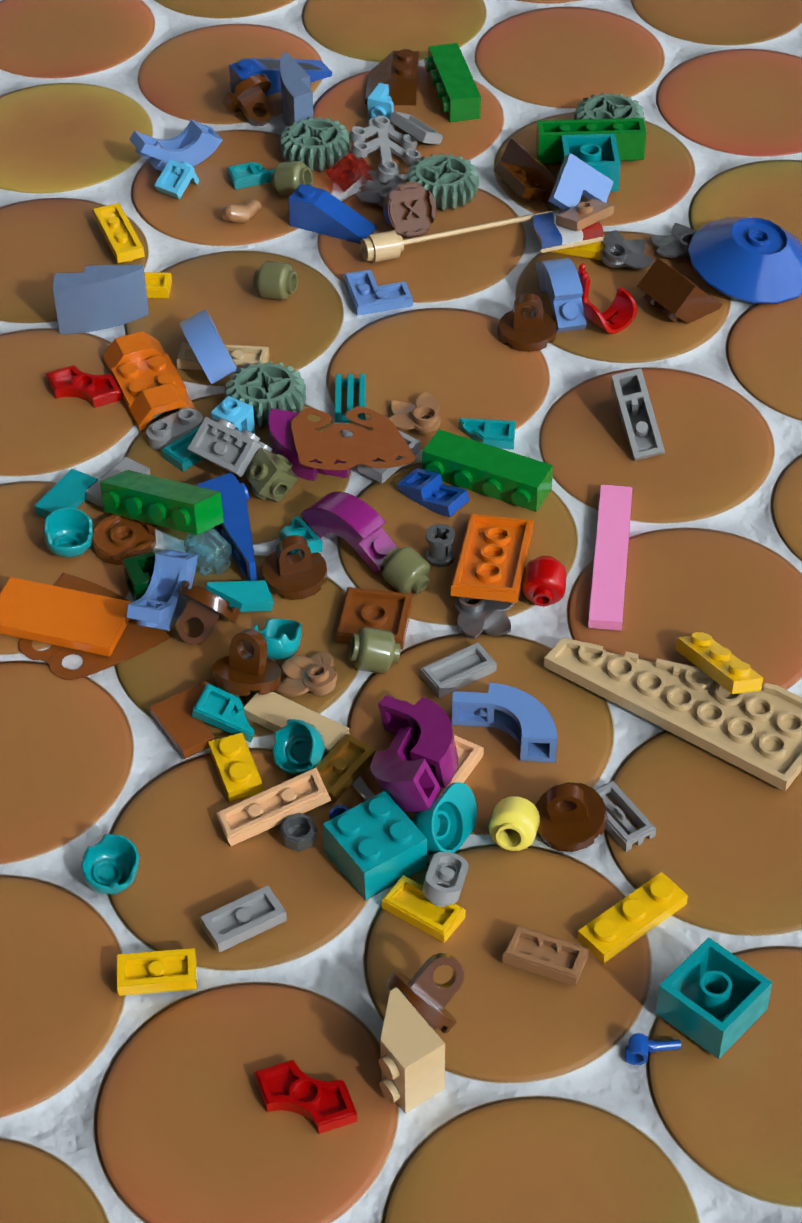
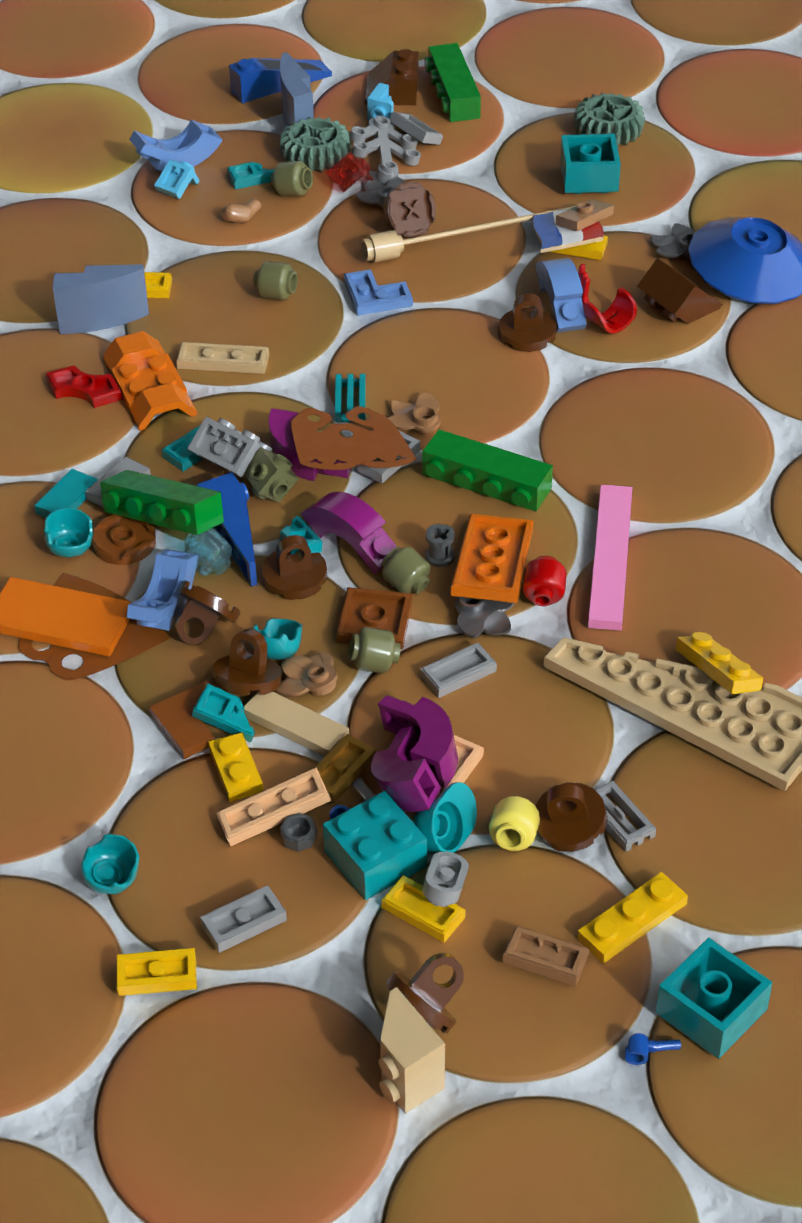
yellow plate [93,203,145,263] -> none
dark green bracket [123,551,156,601] -> none
light grey plate [146,408,203,450] -> none
medium blue arch [179,309,237,384] -> none
teal tile [205,580,274,612] -> none
medium azure bracket [211,396,255,434] -> none
reddish brown tile [223,74,273,126] -> none
sand green gear [225,360,306,429] -> none
red tile [254,1060,358,1134] -> none
teal hair [273,719,325,775] -> none
blue slope [288,184,376,244] -> none
blue slope [397,468,470,517] -> none
sand green gear [406,153,479,211] -> none
medium blue arch [452,683,557,763] -> none
teal tile [459,418,516,450] -> none
reddish brown bracket [494,139,560,210] -> none
green brick [536,118,646,164] -> none
tile [549,153,614,211] -> none
flat silver plate [601,230,654,270] -> none
light grey slope [611,368,665,461] -> none

